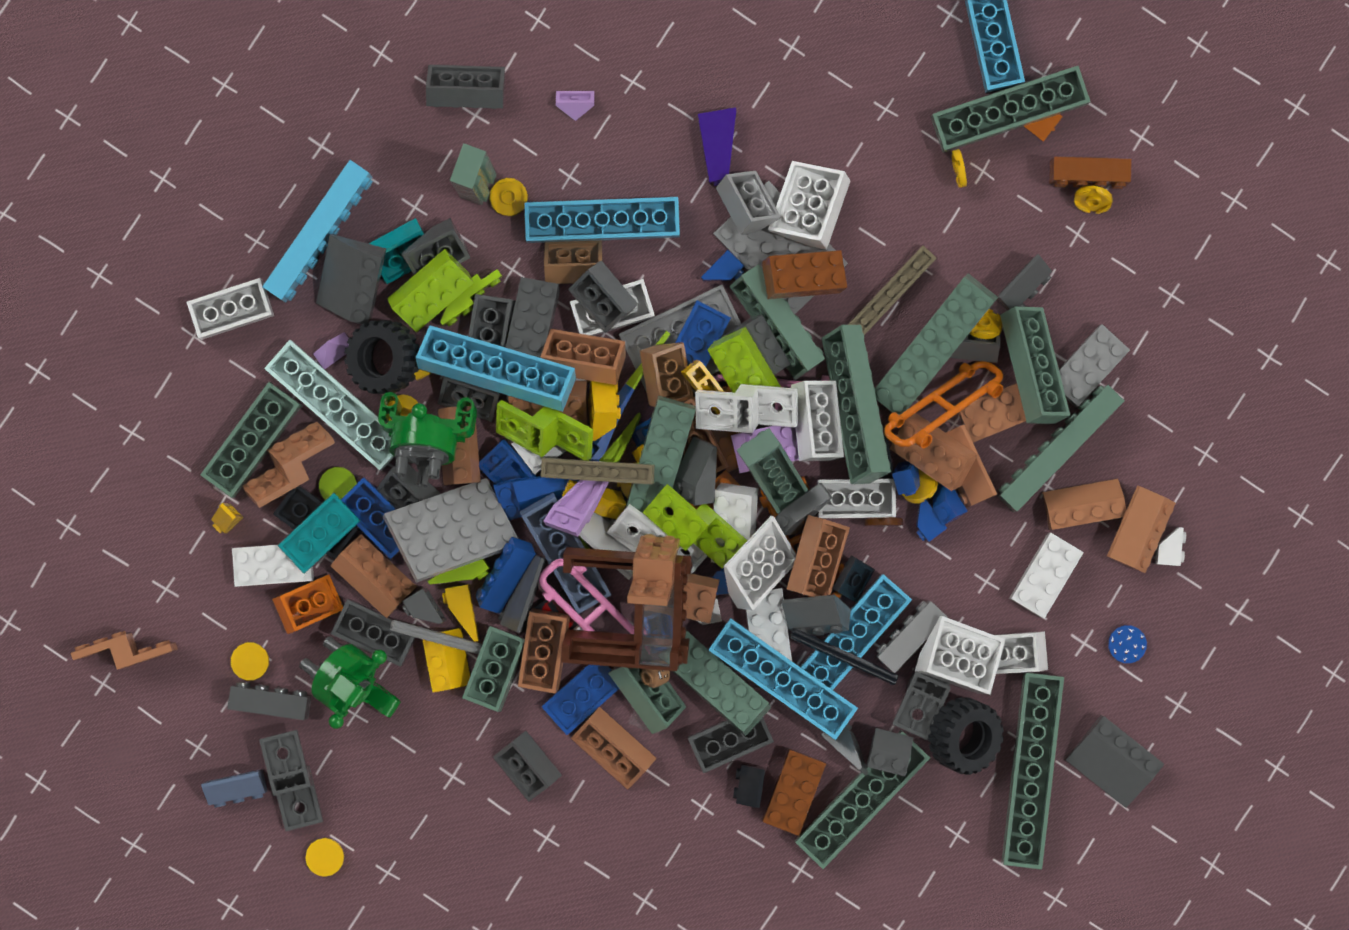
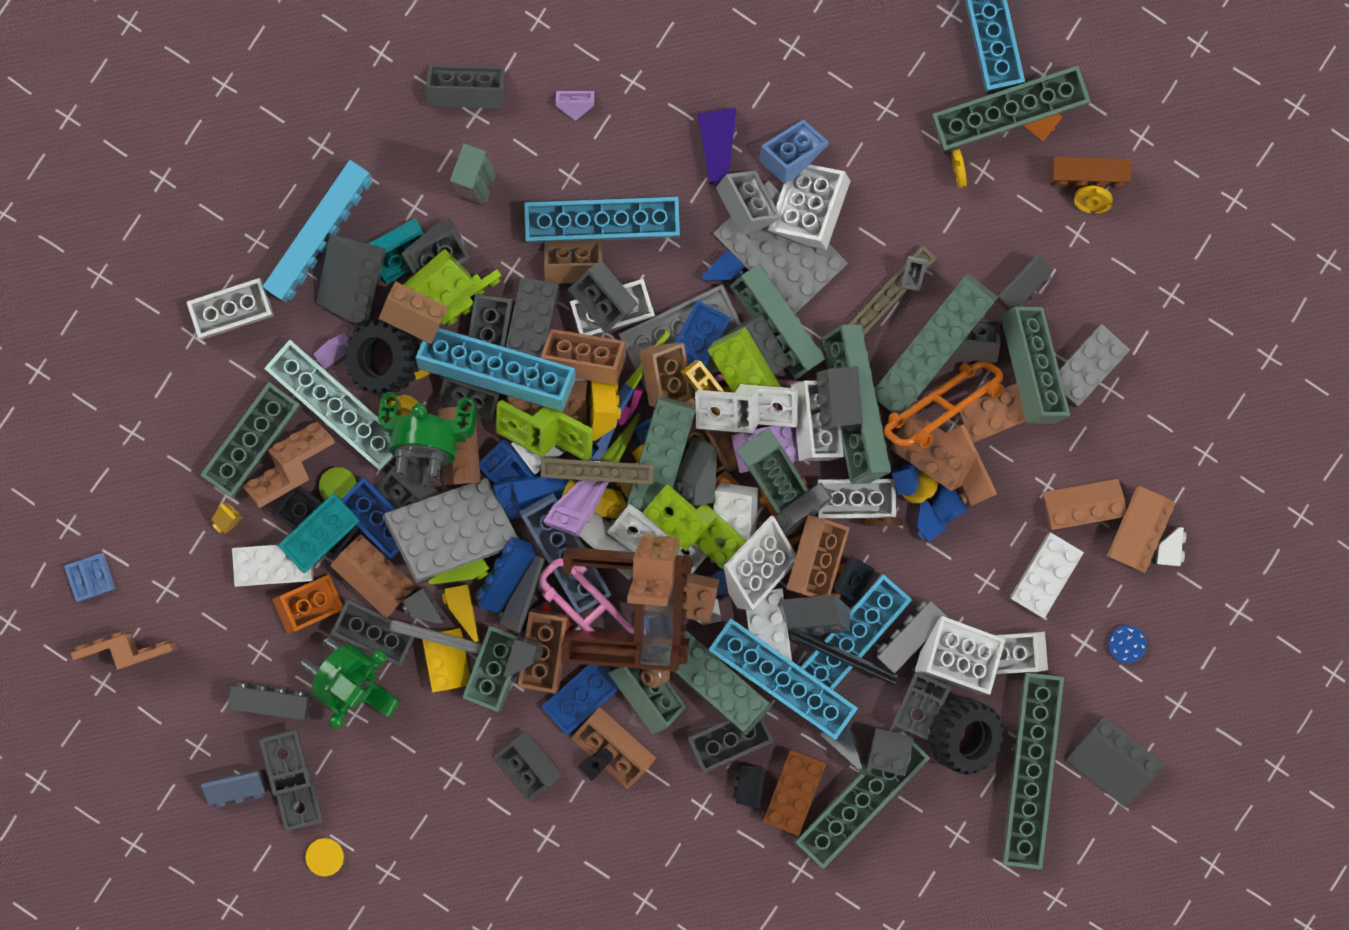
yellow tile [231,642,269,680] -> none
yellow tile [490,178,528,216] -> none
dark orange brick [762,250,847,299] -> none
yellow tile [970,309,1003,339] -> none
sand green brick [997,385,1125,512] -> none
none -> medium blue slope [64,553,116,602]
none -> medium nougat slope [379,281,448,344]
none -> dark grey slope [503,635,544,677]
none -> black piece [578,748,613,781]
none -> dark pink slope [619,386,645,425]
none -> medium blue slope [759,119,829,184]
none -> dark grey slope [816,366,863,430]
none -> light grey slope [901,256,927,291]

